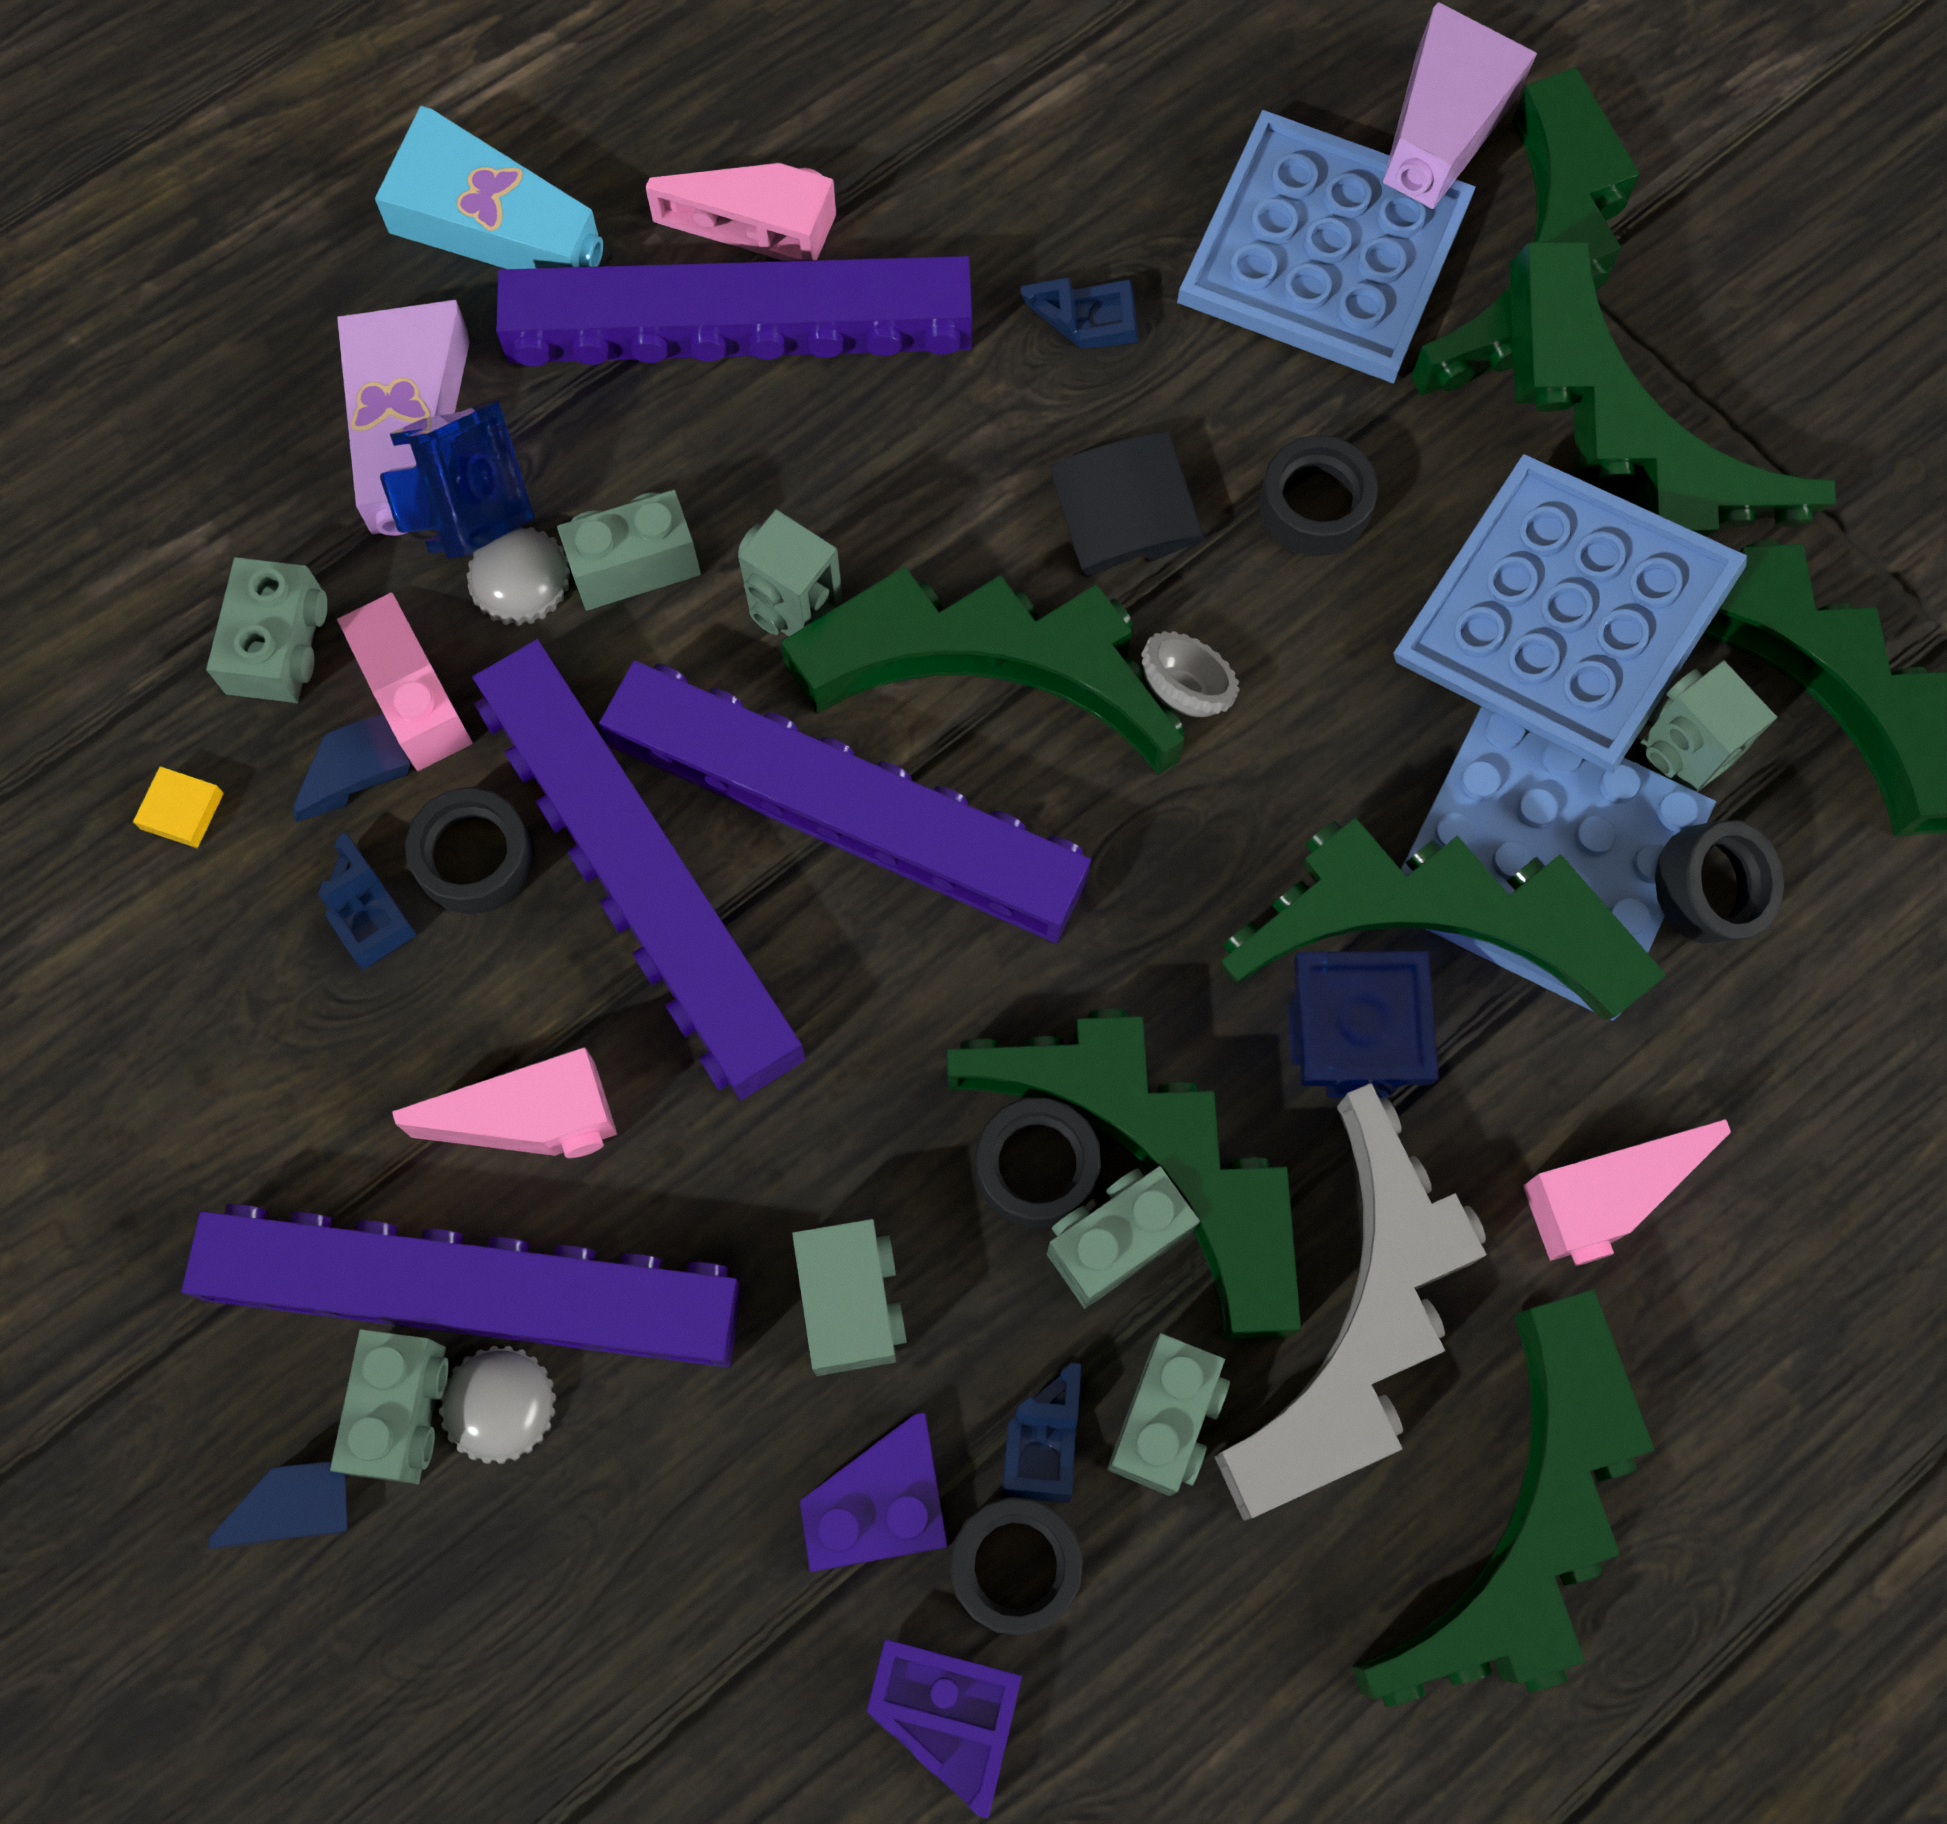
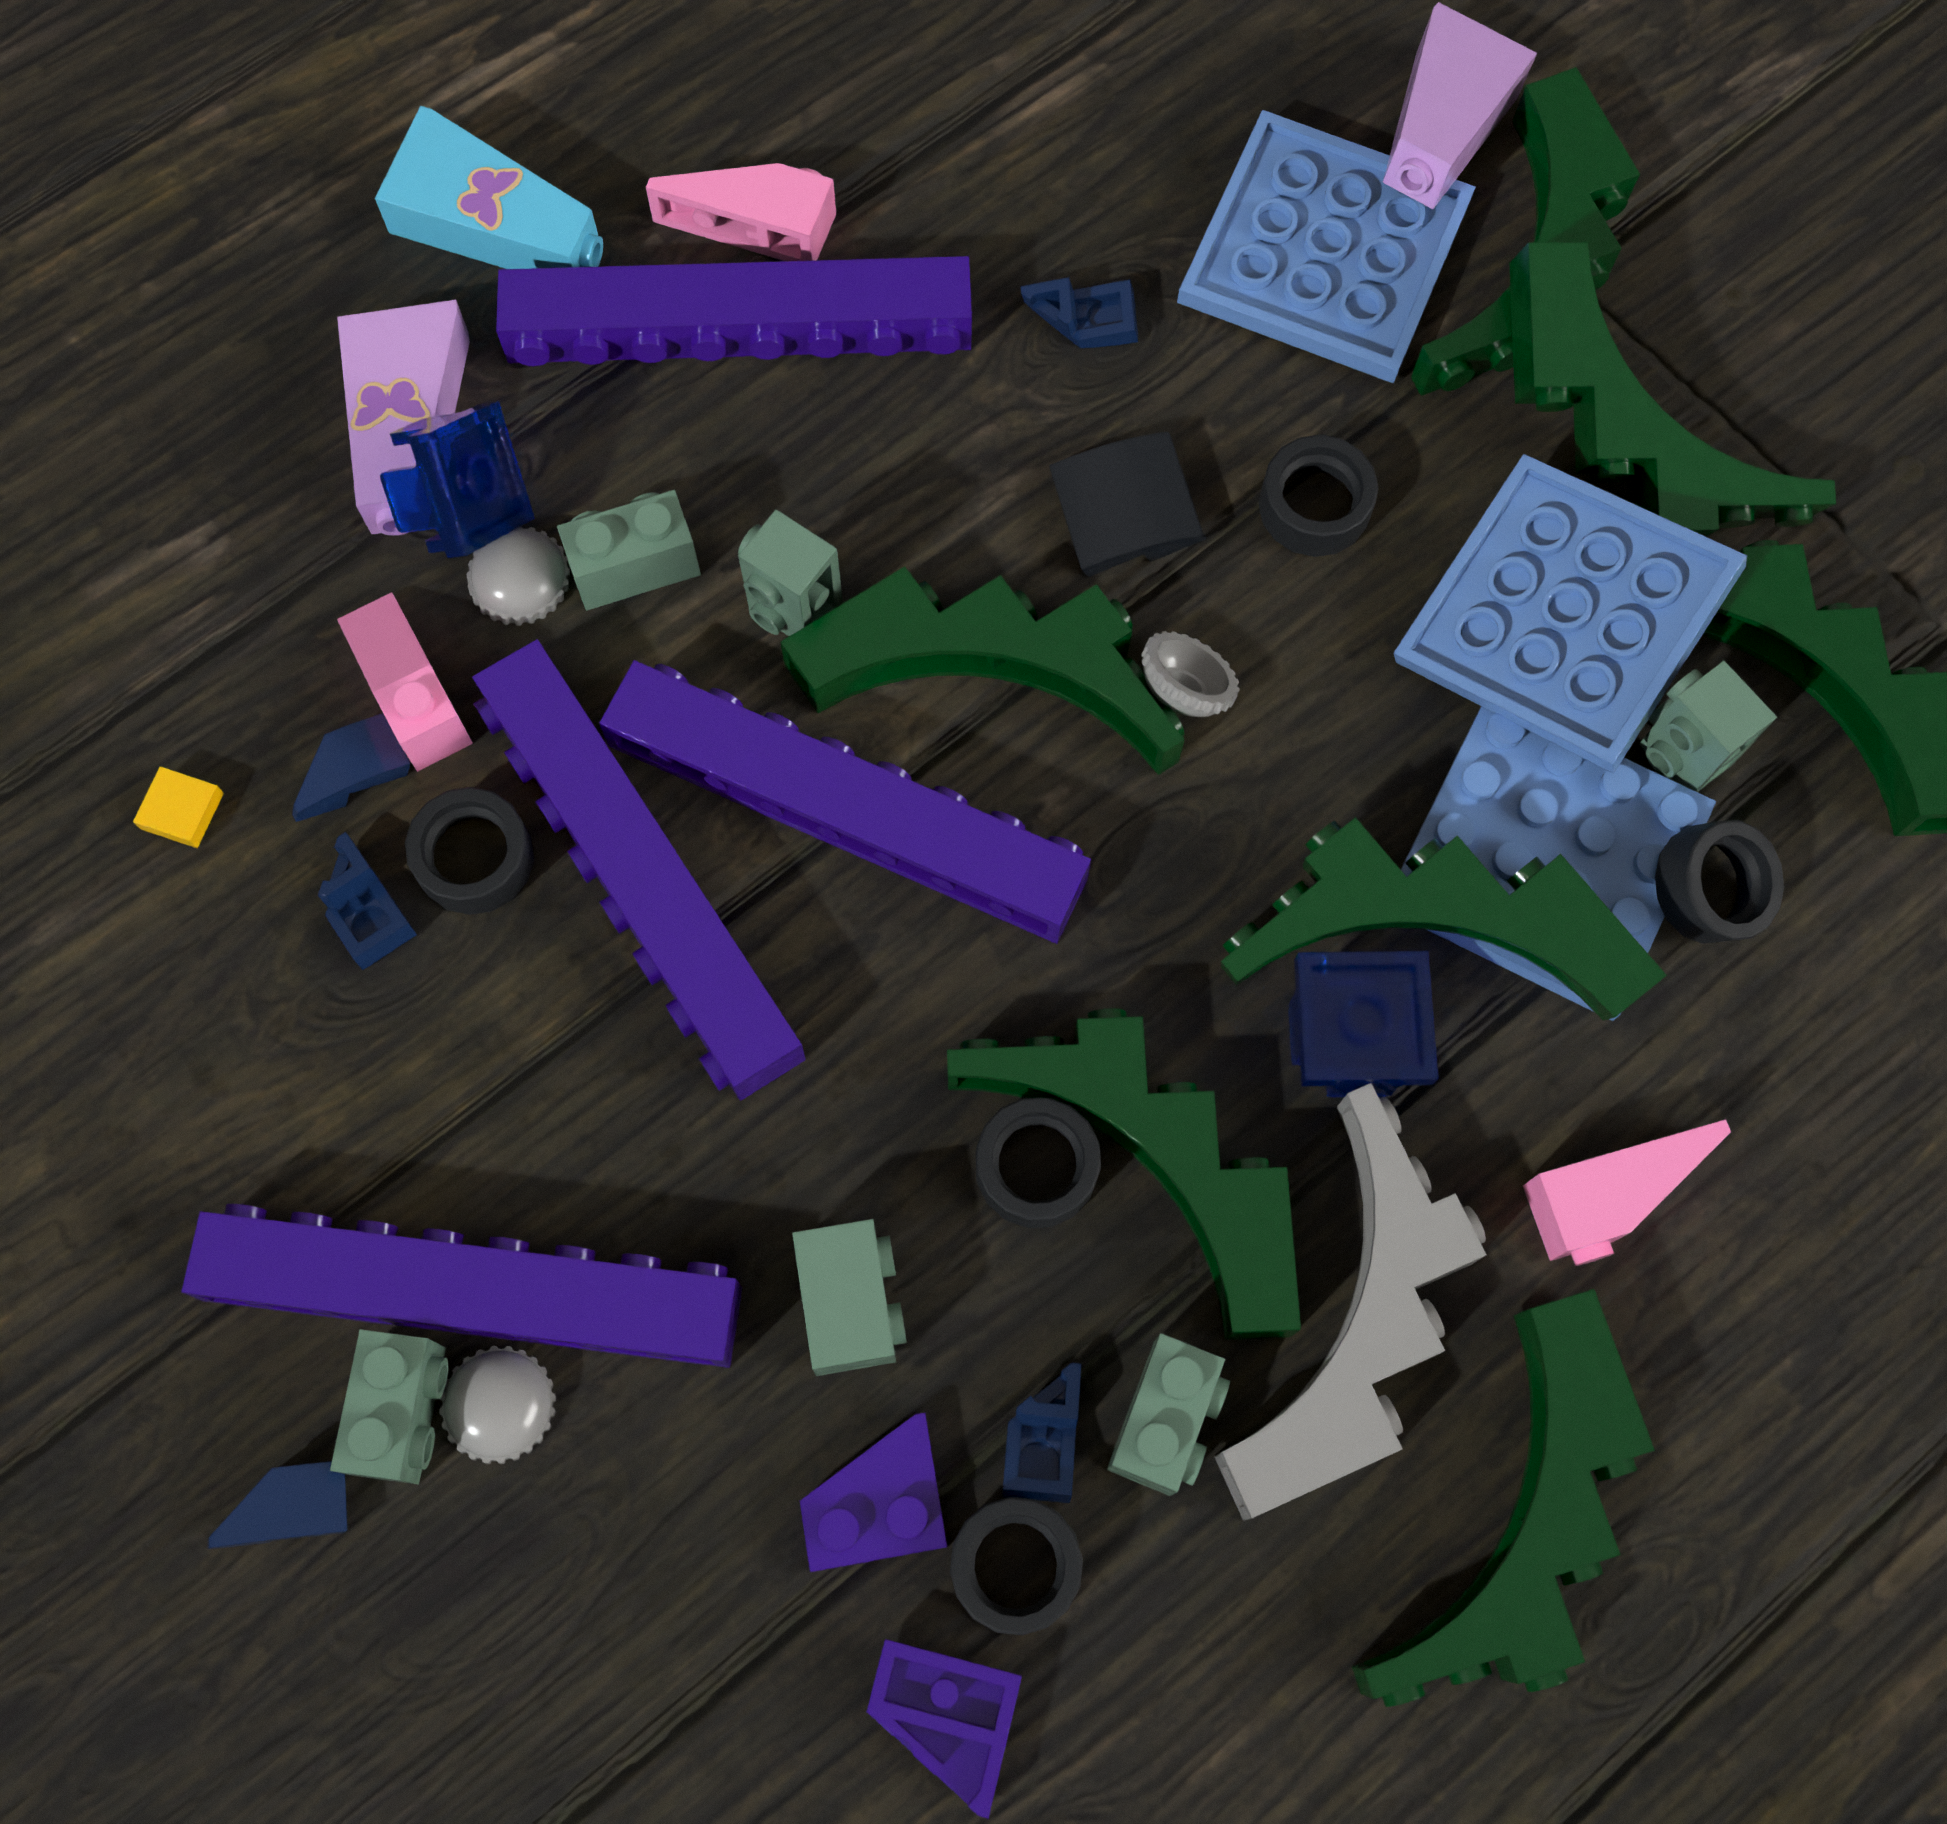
sand green brick [206,557,327,703] -> none
bright pink slope [392,1047,617,1158] -> none
sand green brick [1047,1166,1200,1309] -> none

